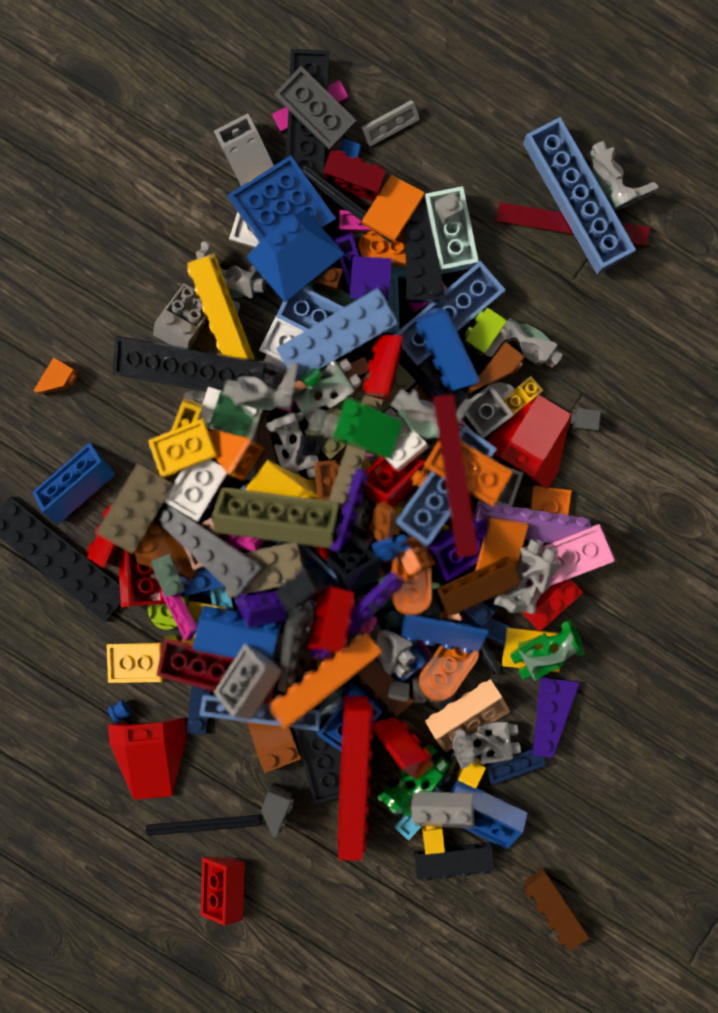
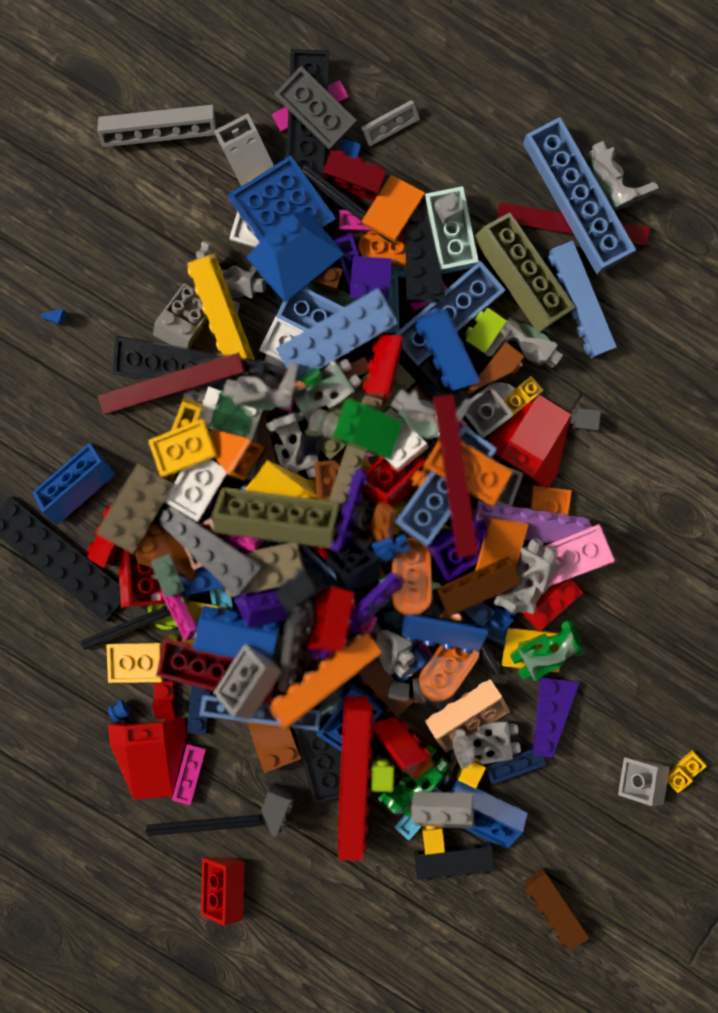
orange slope [34,358,78,395] -> none
orange slope [401,546,436,575] -> none
none -> blue slope [41,309,68,326]
none -> black axle [80,606,170,650]
none -> light grey brick [97,105,216,147]
none -> dark red tile [97,352,245,414]
none -> red slope [152,680,175,719]
none -> dark pink plate [172,743,207,805]
none -> lime brick [372,752,393,791]
none -> olive brick [474,213,575,333]
none -> blue plate [486,607,517,635]
none -> medium blue brick [548,241,616,359]
none -> light grey slope [618,757,670,806]
none -> yellow slope [667,750,707,793]

